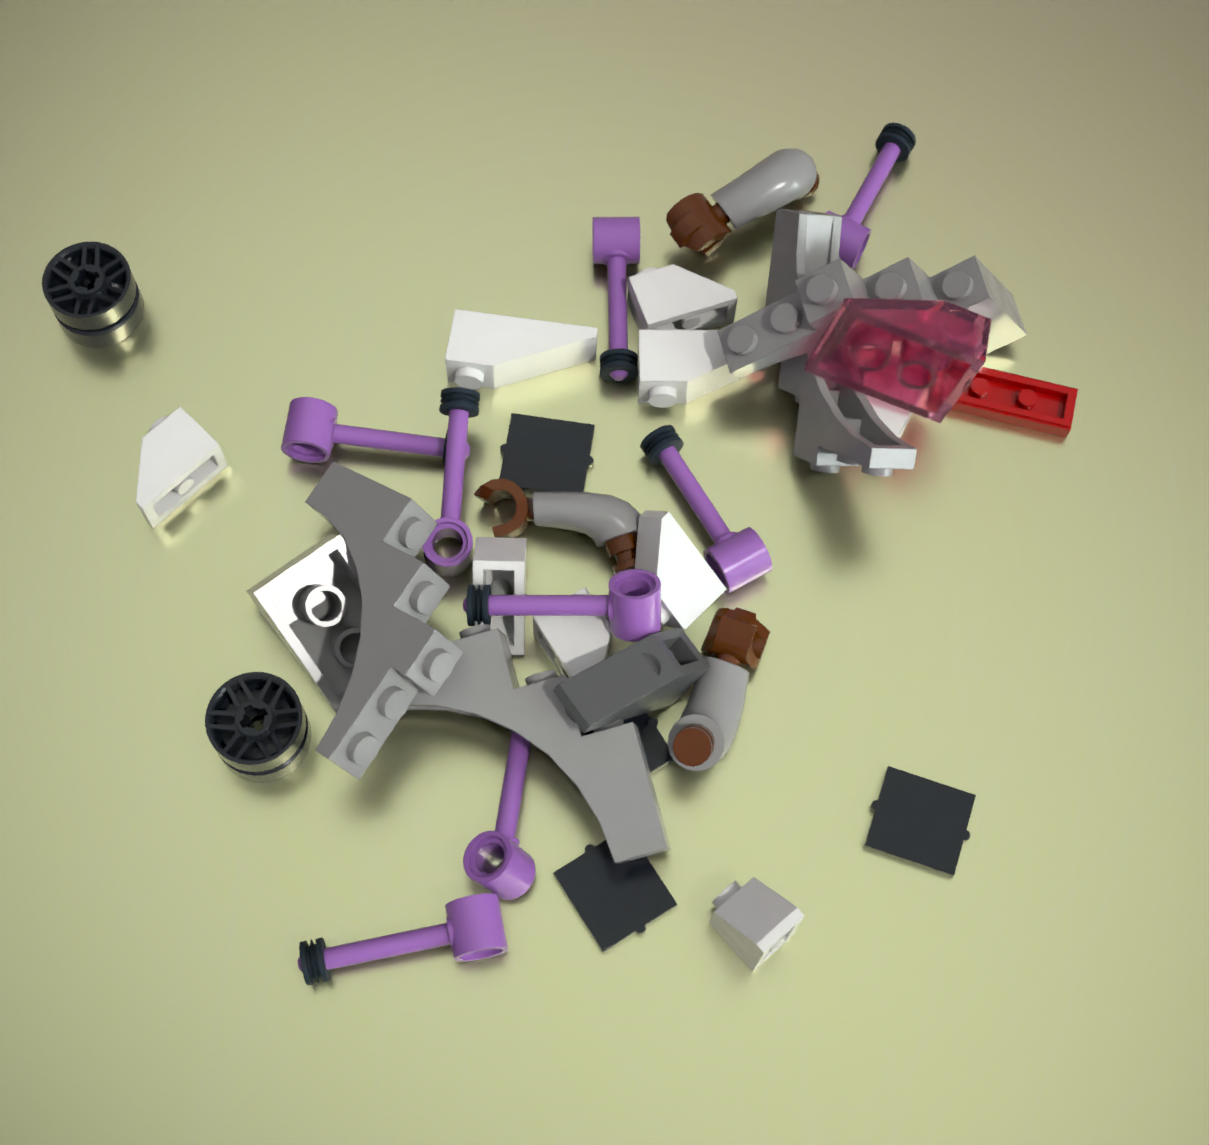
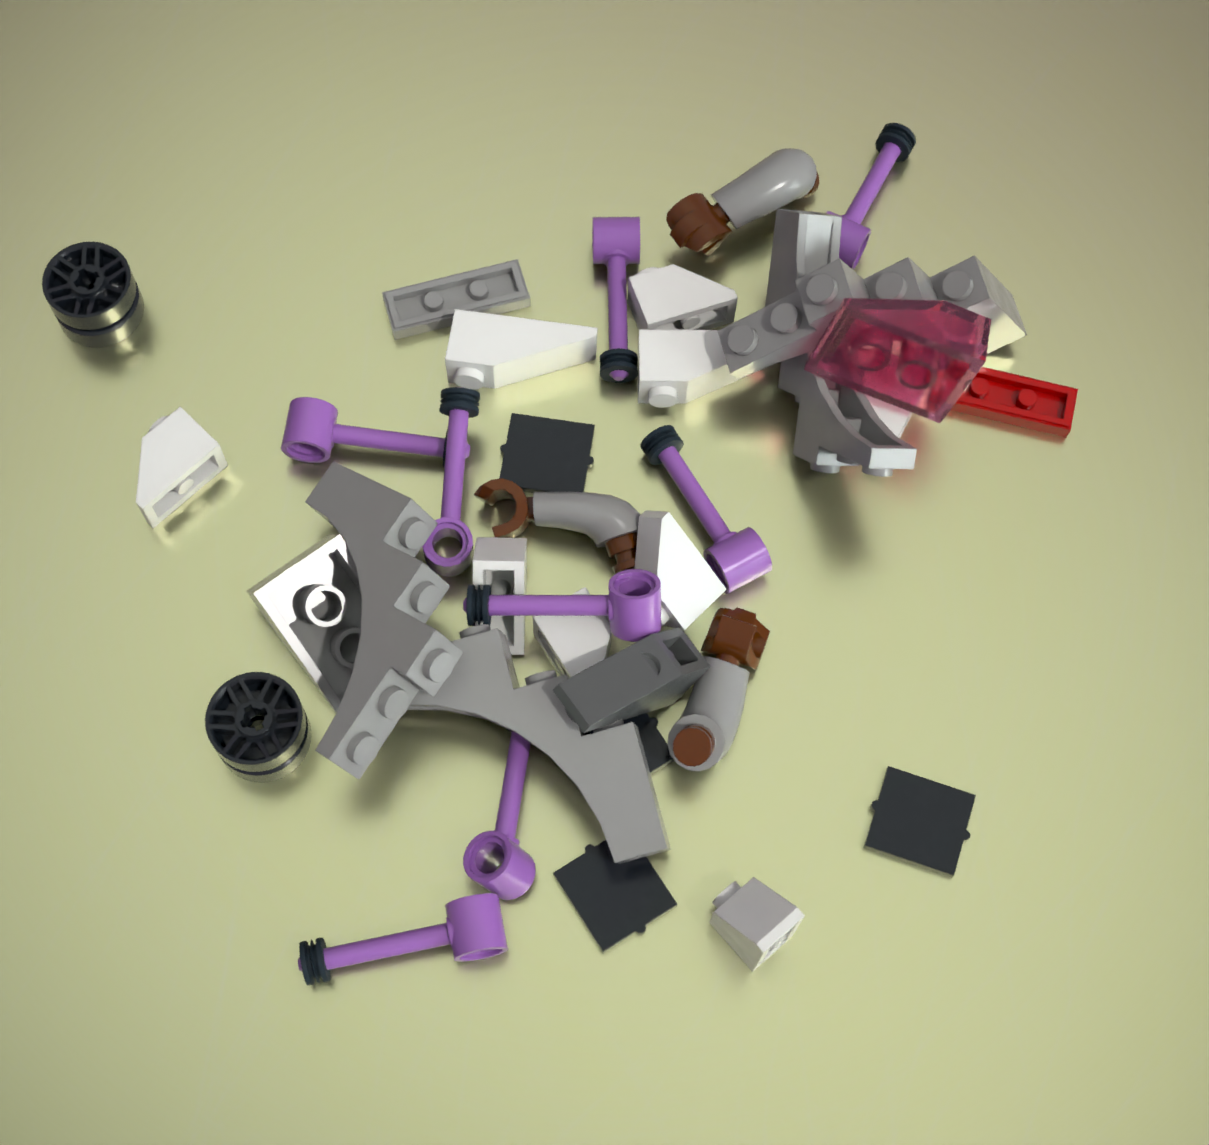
none -> light grey tile [382,259,531,340]

